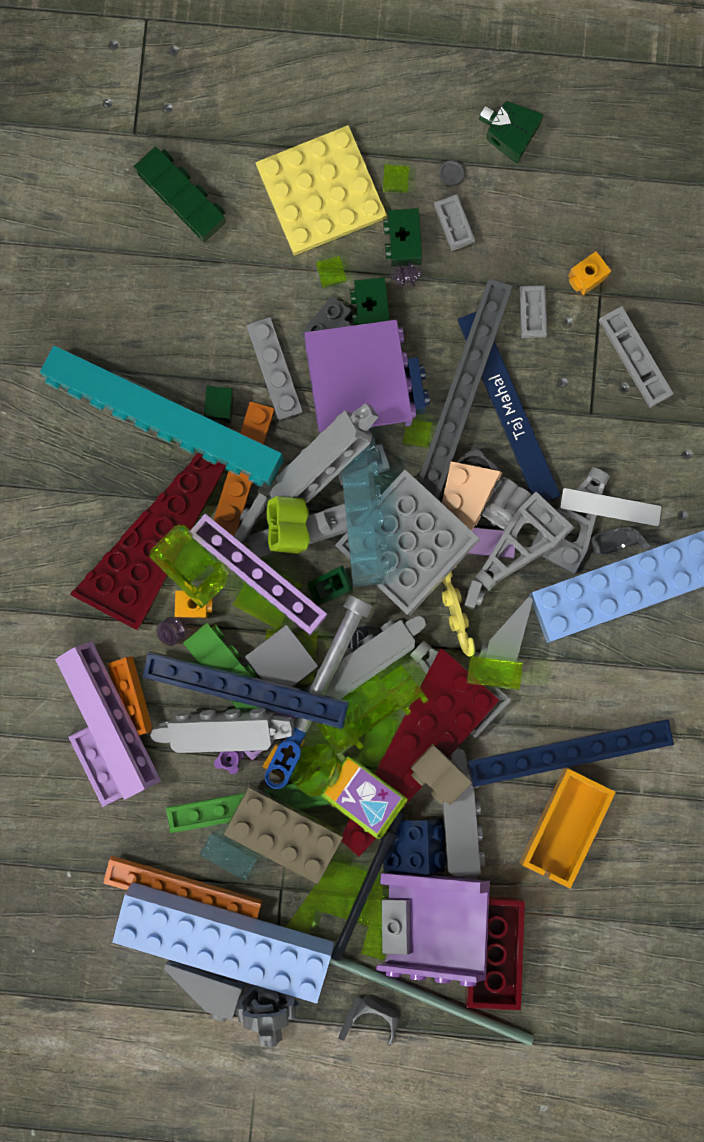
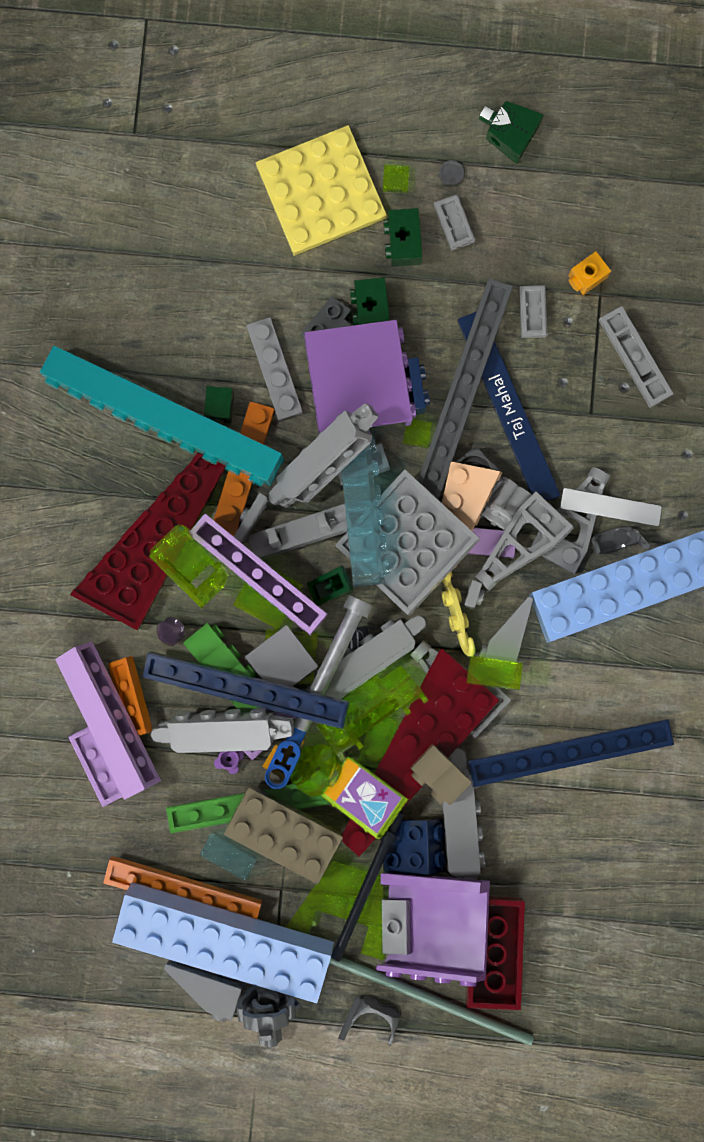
dark green brick [133,146,226,243] -> none
light orange brick [175,591,213,619] -> none
lime brick [267,496,310,554] -> none
clear neon green tile [316,256,346,288] -> none
clear purple wheel [391,262,422,289] -> none
light orange piece [519,768,616,889] -> none

